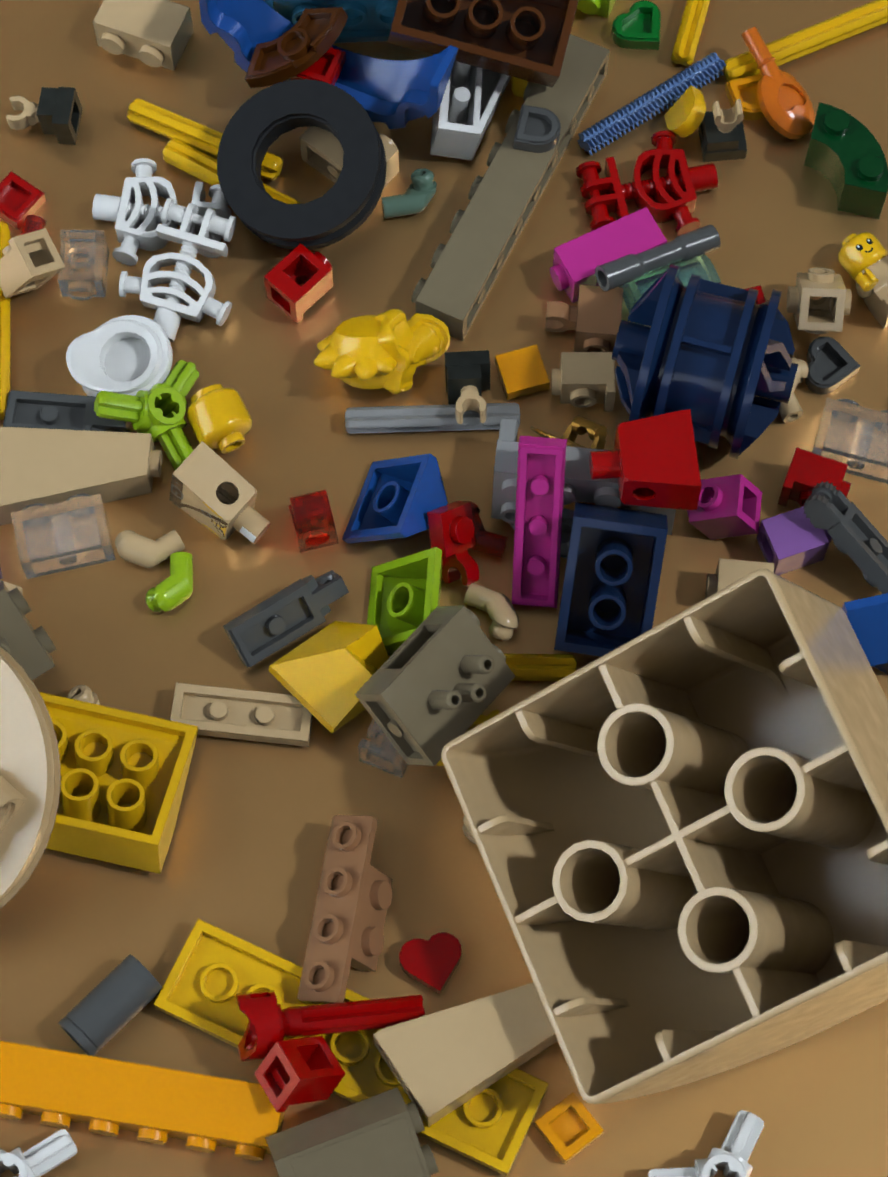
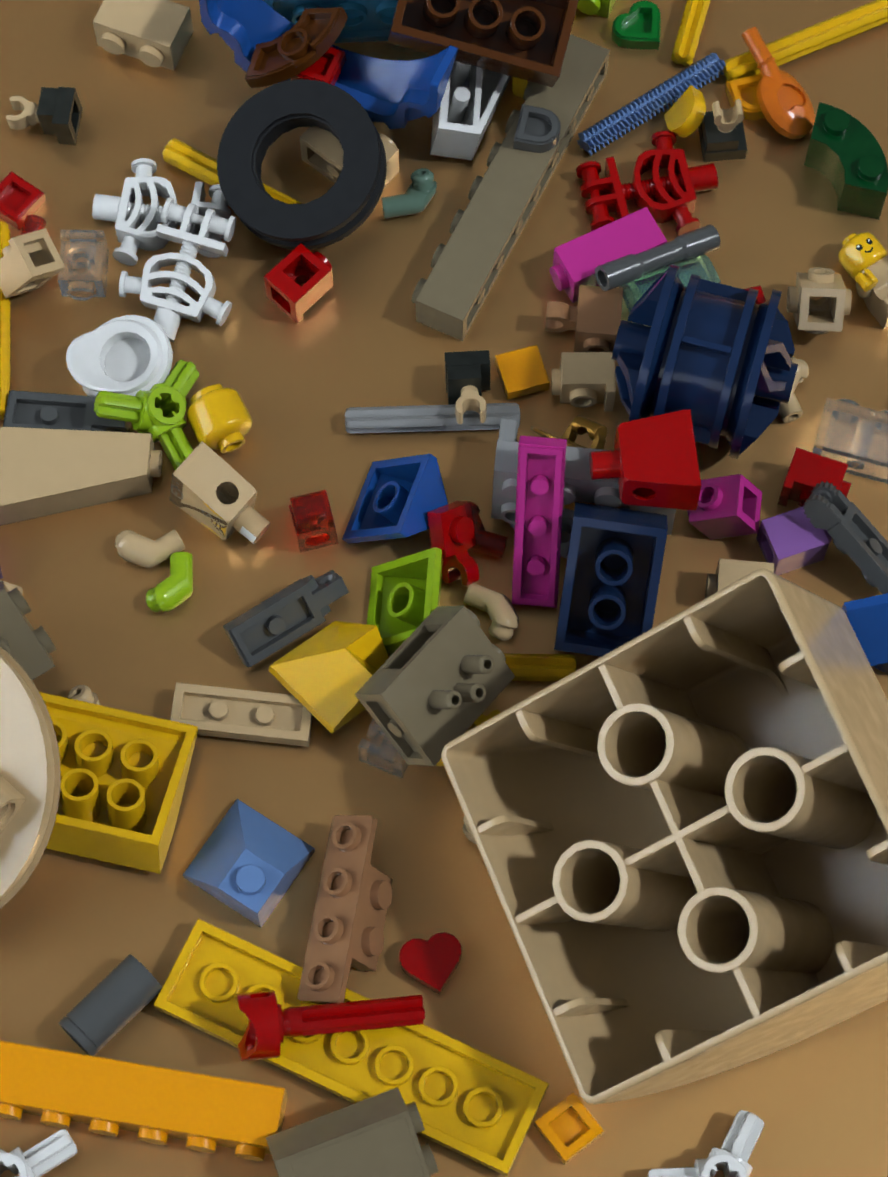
clear brick [11,493,116,579] -> none
yellow axle [127,98,283,181] -> none
red brick [254,1036,345,1113] -> none
yellow head [314,309,450,394] -> none
tan slope [373,982,558,1127] -> none
dark grey tile [805,336,860,395] -> none
none -> medium blue slope [183,799,315,928]

